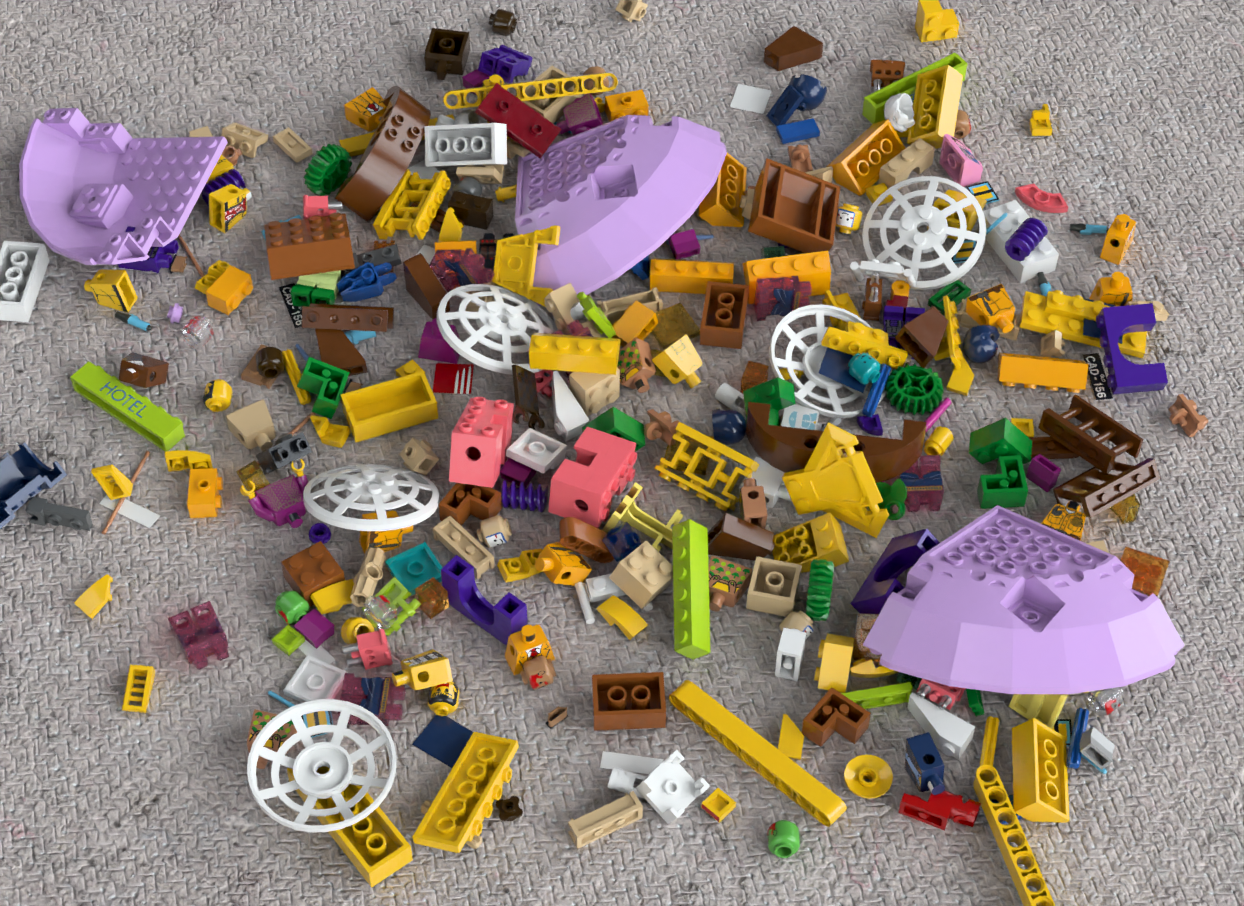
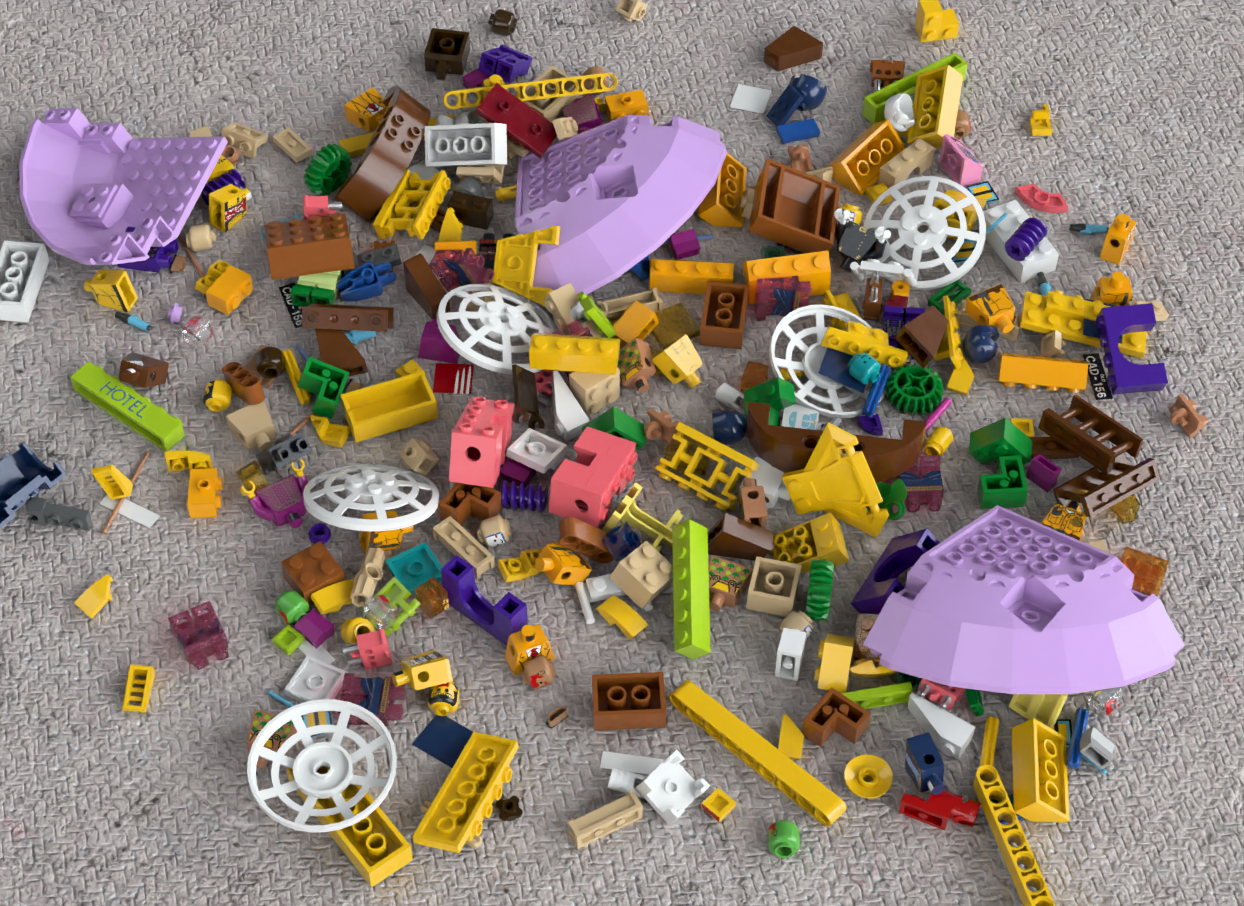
none -> tan head [185,224,216,252]
none -> dark orange beam [222,362,265,405]
none -> tan plate [552,117,578,140]
none -> black torso [834,209,891,273]

